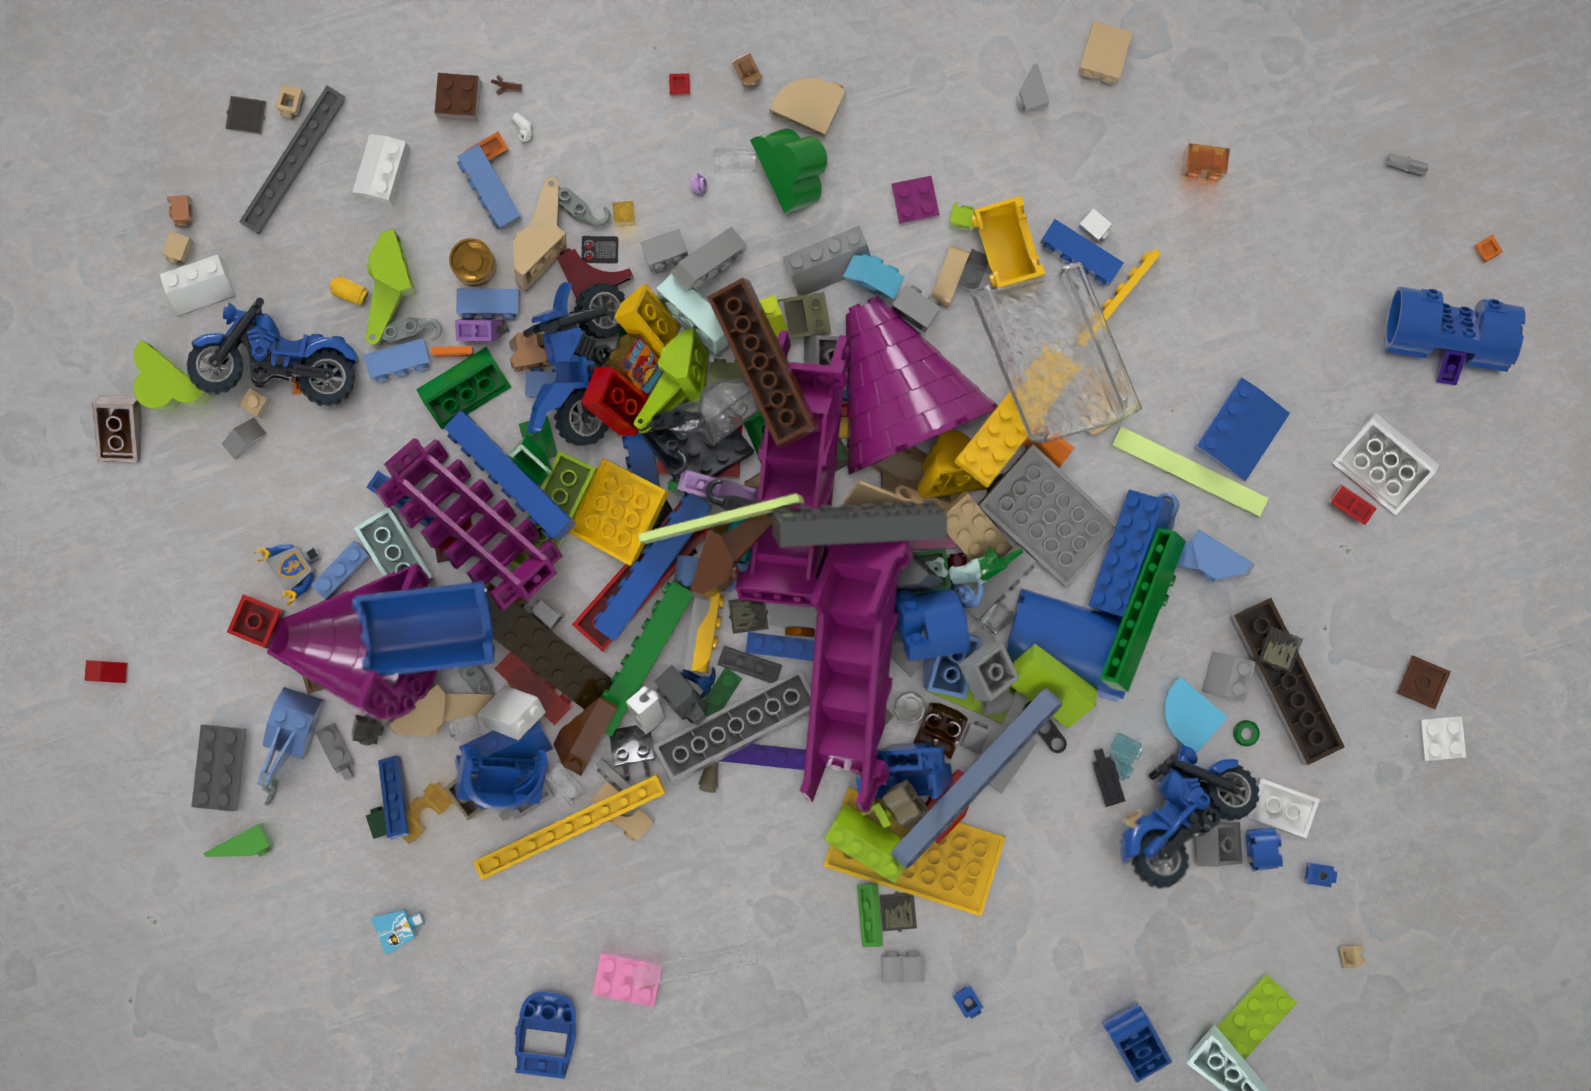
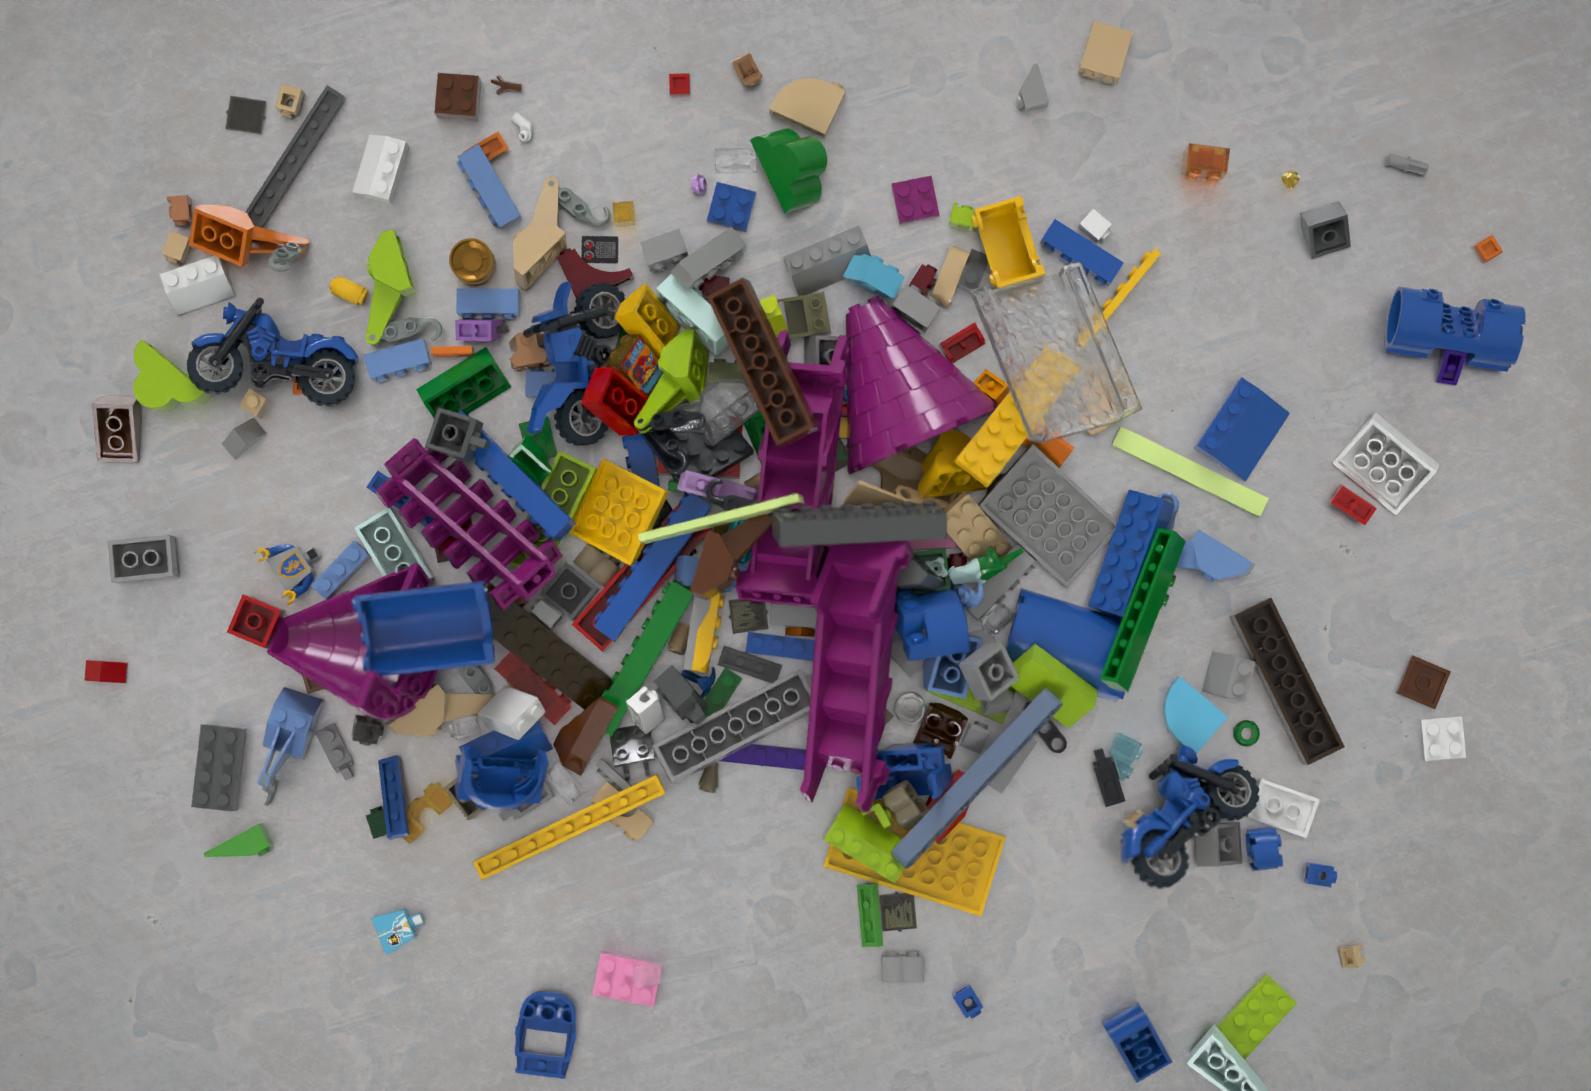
piece [1258,627,1303,673] -> none
none -> light grey brick [108,535,178,583]
none -> orange slope [189,204,309,272]
none -> dark grey hinge [425,407,491,462]
none -> dark grey brick [540,562,599,621]
none -> dark tan brick [573,543,621,587]
none -> tan cone [668,623,690,655]
none -> dark red brick [699,275,730,301]
none -> blue plate [707,182,756,232]
none -> dark red brick [909,264,938,297]
none -> red hinge [939,322,986,364]
none -> light orange slope [973,369,1012,404]
none -> clear yellow hinge [1281,170,1300,189]
none -> dark grey slope [1300,201,1351,259]

